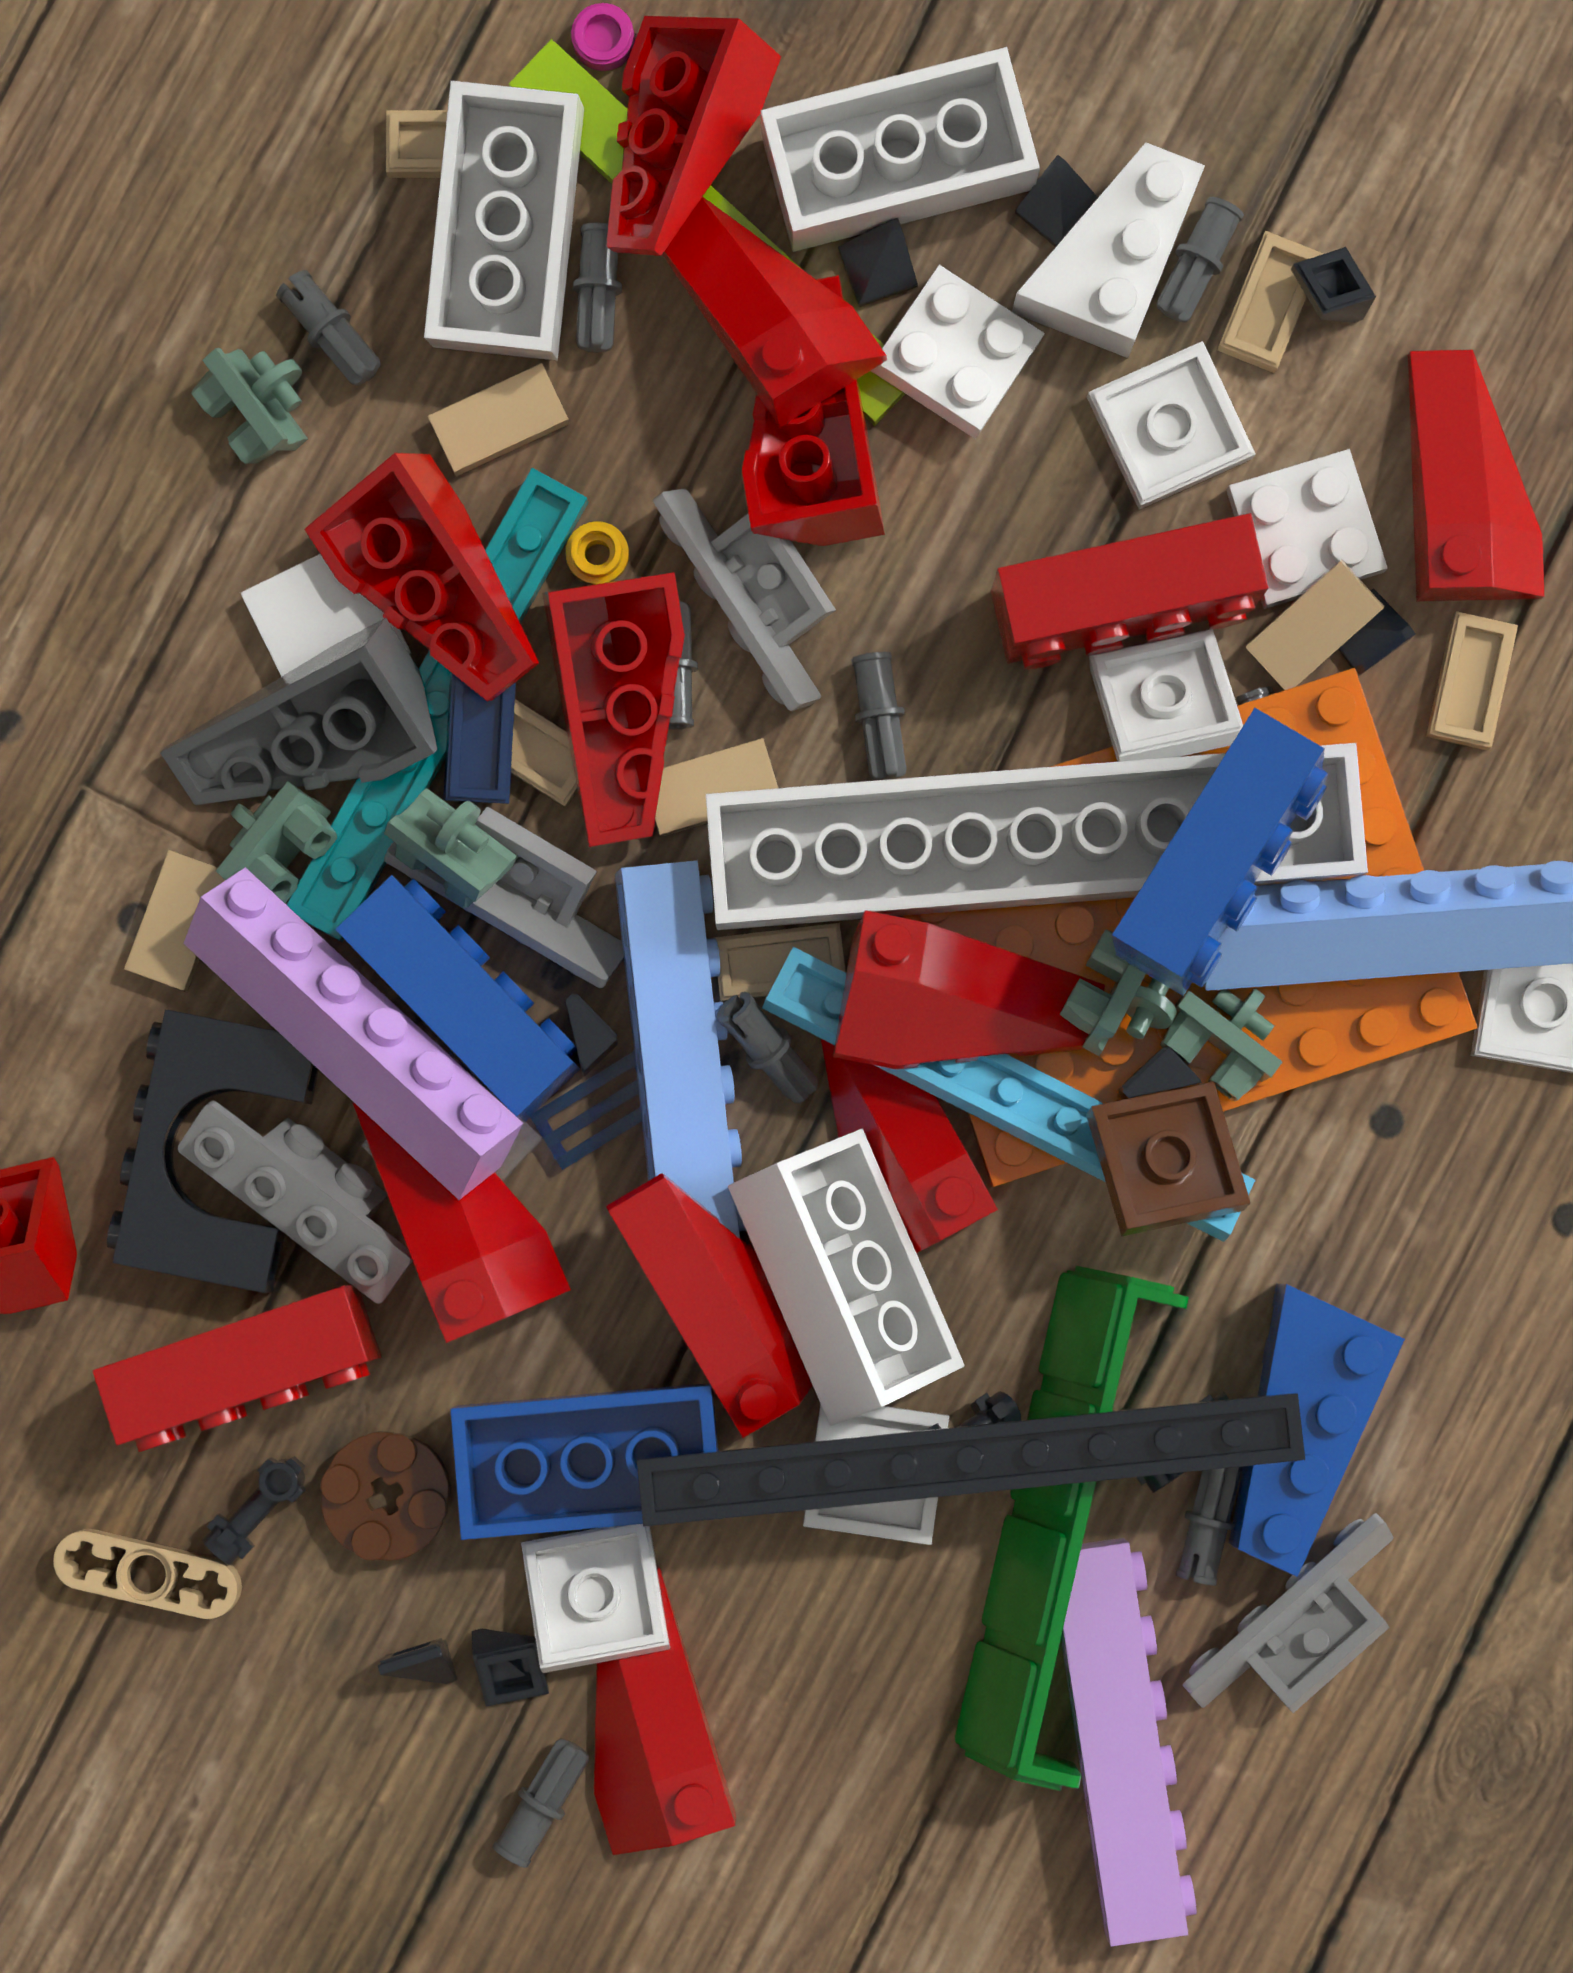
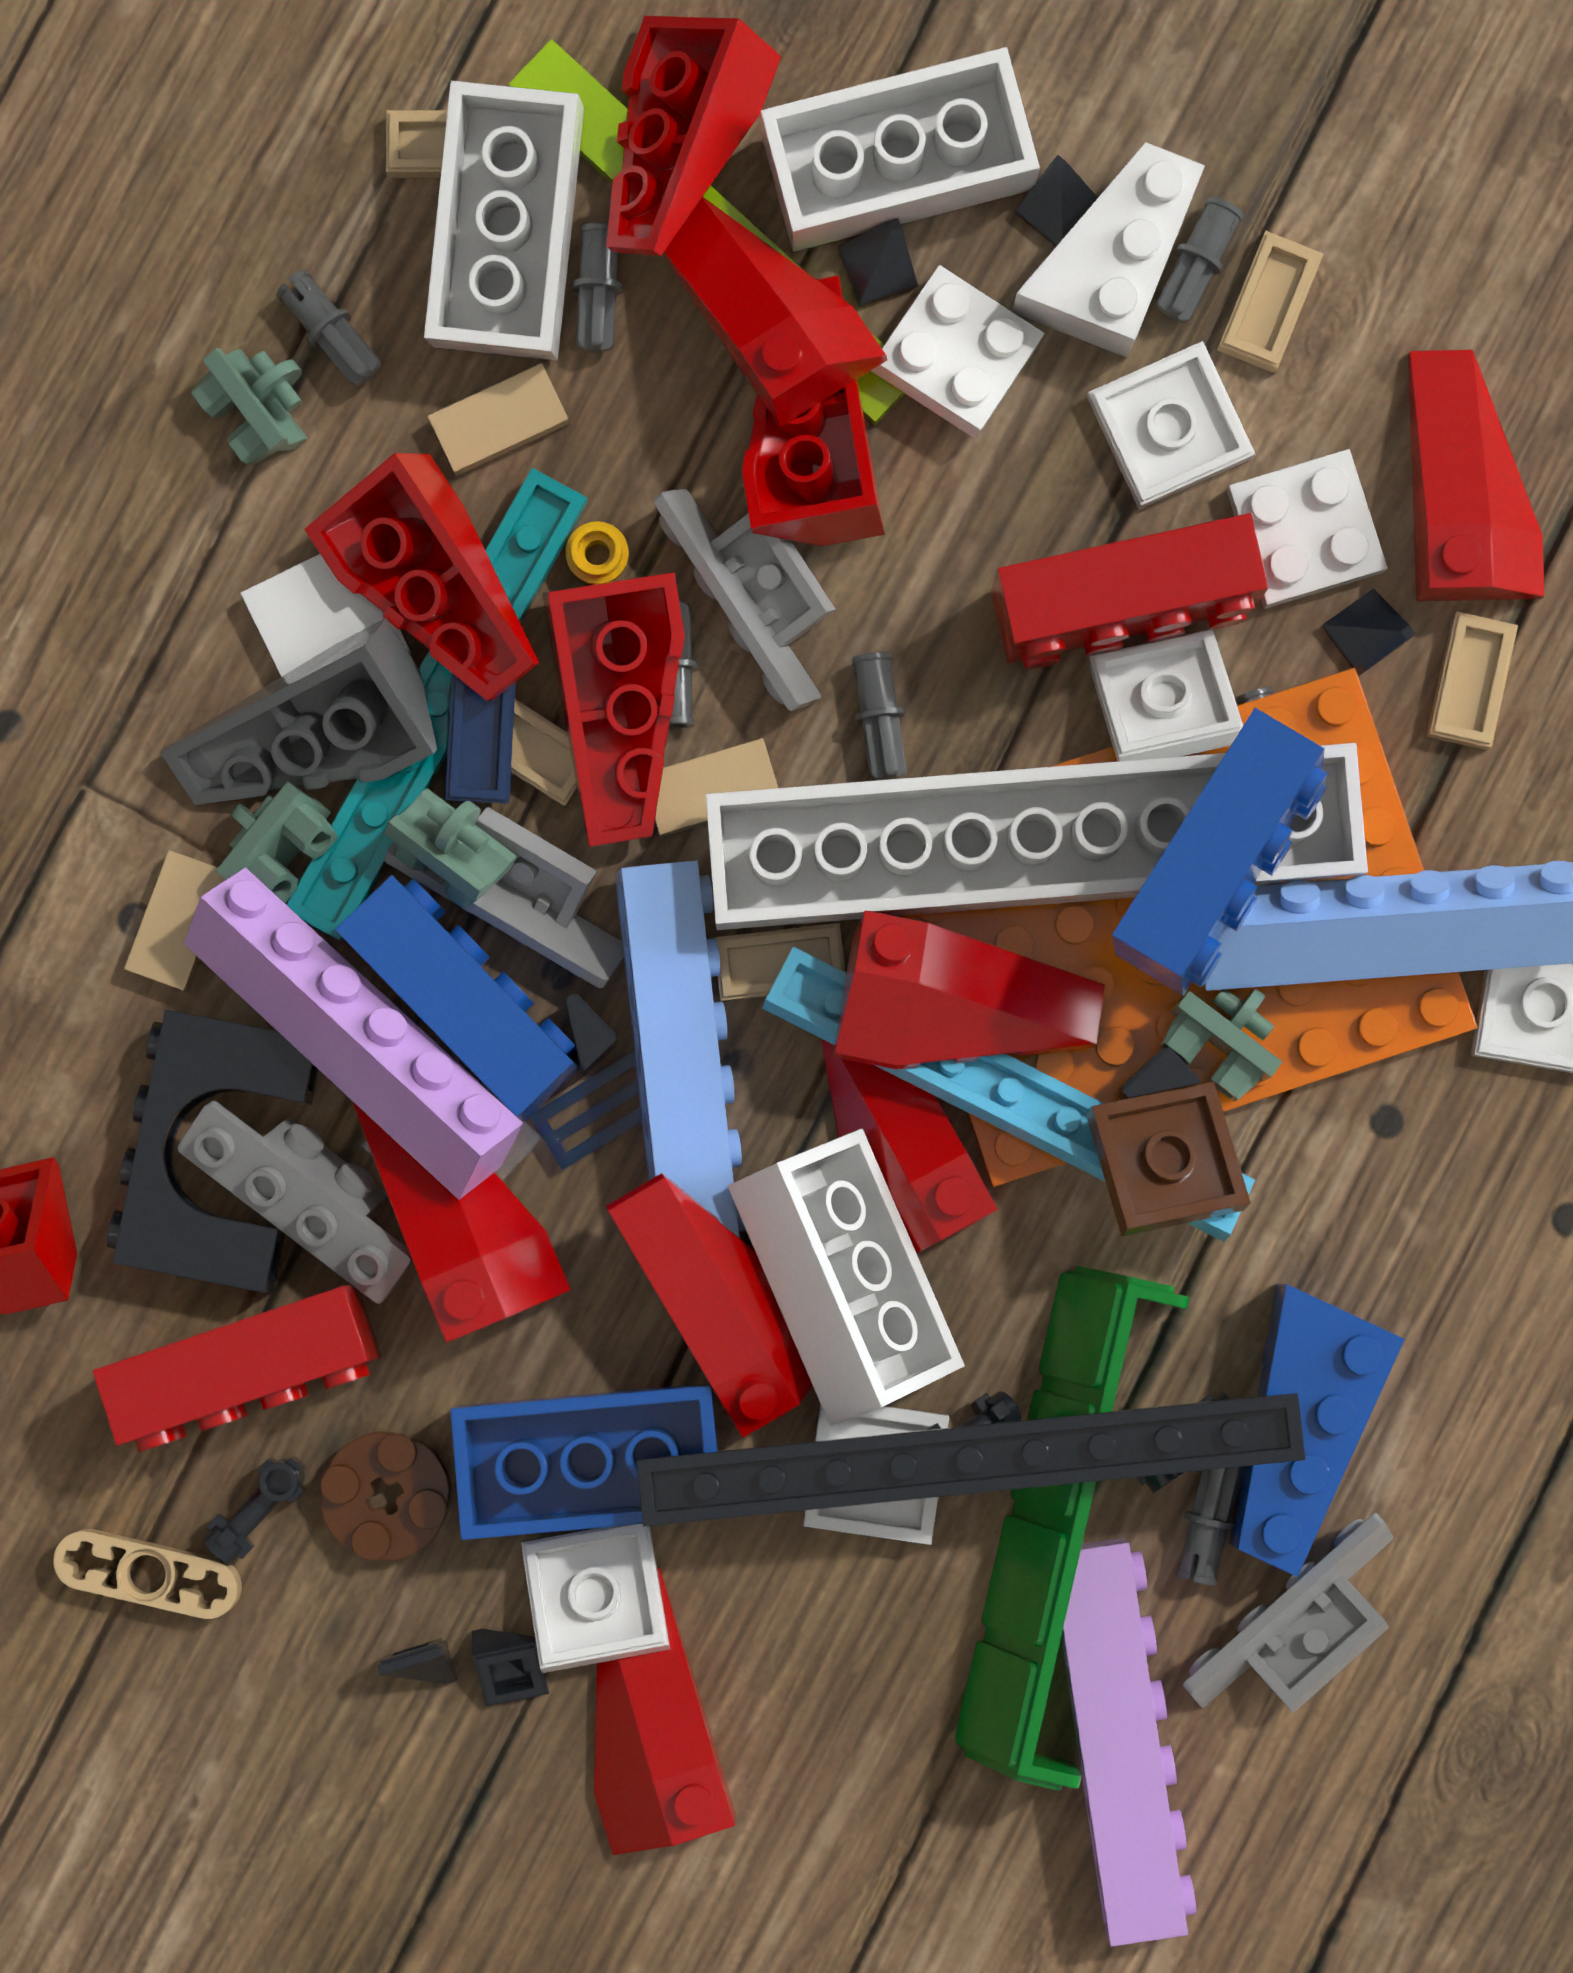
dark grey axle [492,1738,589,1868] -> none
dark pink tile [571,3,635,71] -> none
dark grey axle [717,992,818,1103] -> none
sand green hips [1060,929,1177,1056] -> none
tan tile [1246,559,1384,690] -> none
black slope [1291,247,1376,323] -> none

